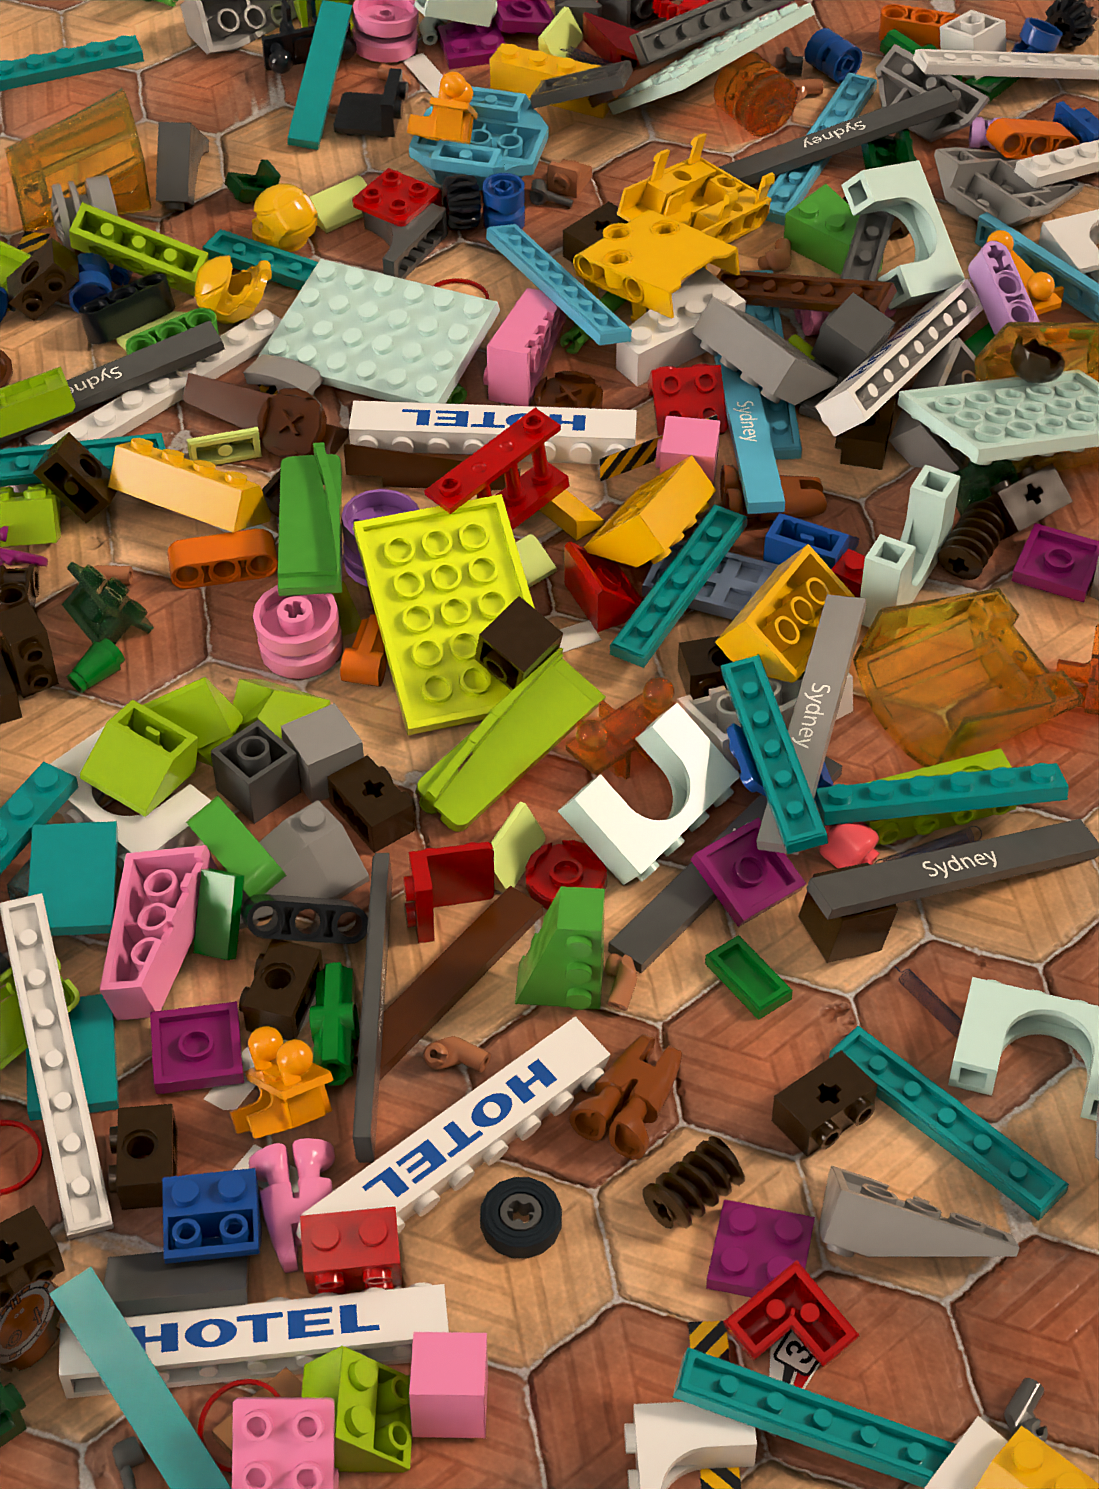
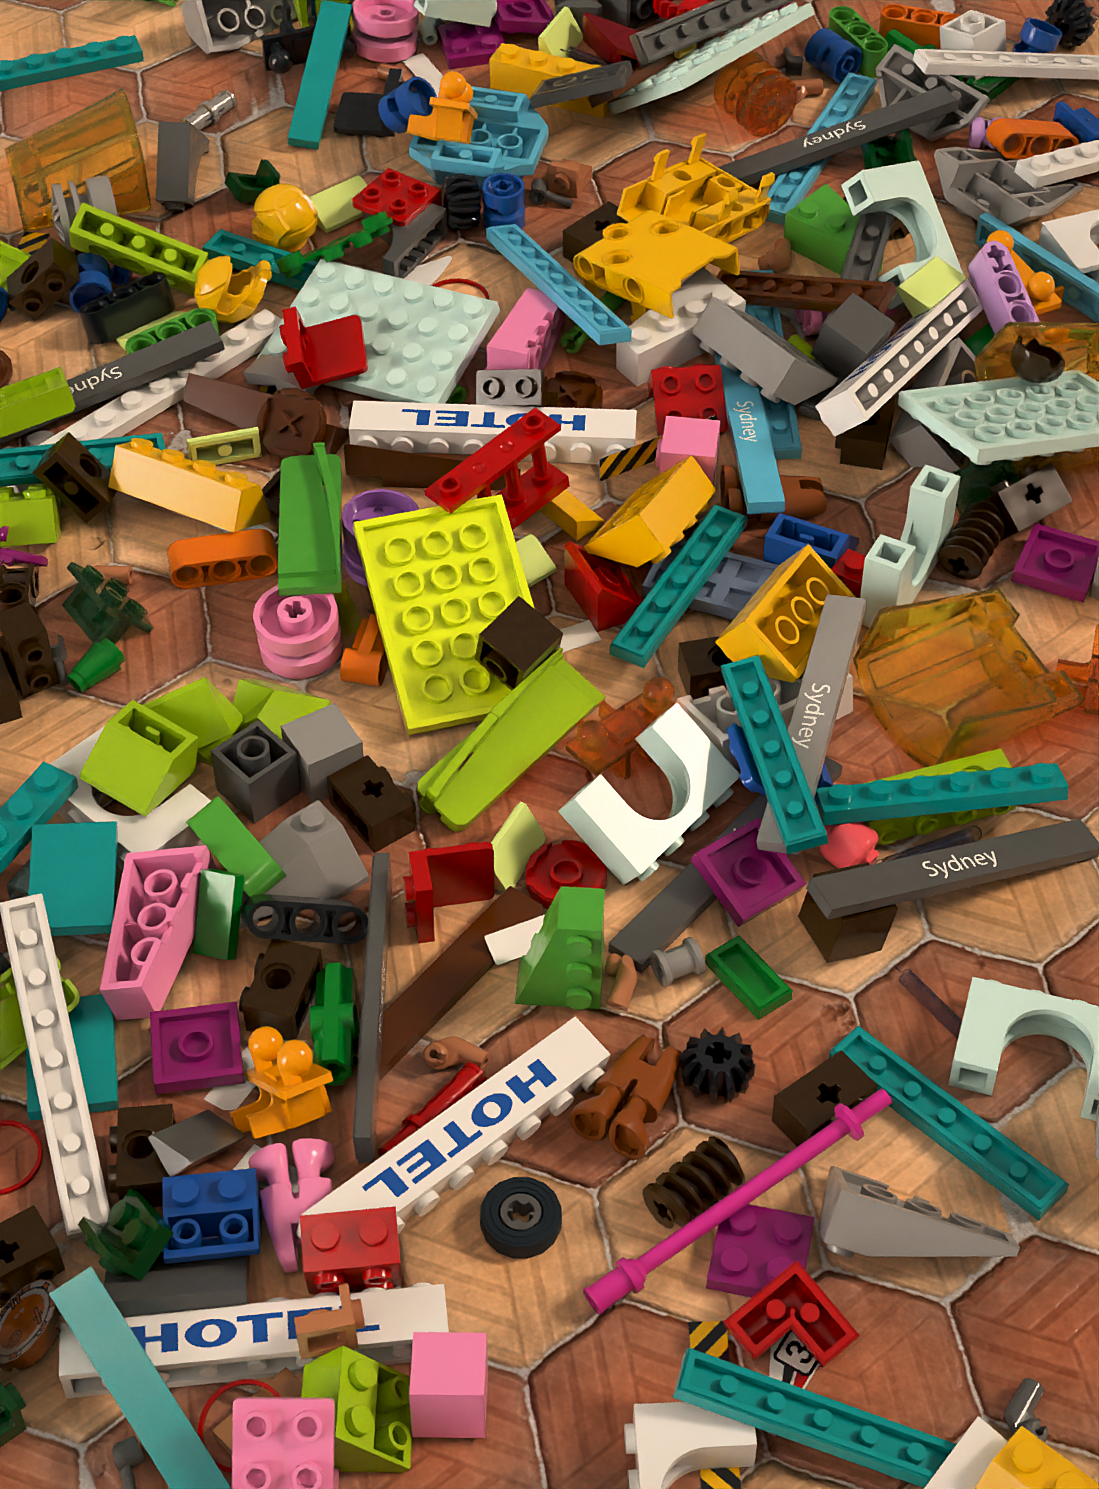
none -> dark grey hand [50,635,69,686]
none -> dark green bracket [78,1188,174,1281]
none -> dark grey slope [148,1110,246,1177]
none -> light grey pin [180,90,236,131]
none -> green plant [275,211,393,278]
none -> red bracket [279,306,368,389]
none -> nougat bracket [294,1283,365,1359]
none -> blue wheel [378,77,437,134]
none -> red pin [378,1062,487,1156]
none -> white sticker [404,256,452,285]
none -> bracket [476,369,558,407]
none -> white sticker [485,915,545,965]
none -> dark pink bar [583,1088,892,1315]
none -> light grey bush [650,937,705,988]
none -> light yellow leg [674,43,697,59]
none -> black gear [680,1026,755,1104]
none -> bright green beam [828,6,888,78]
none -> yellowish green slope [896,256,966,317]

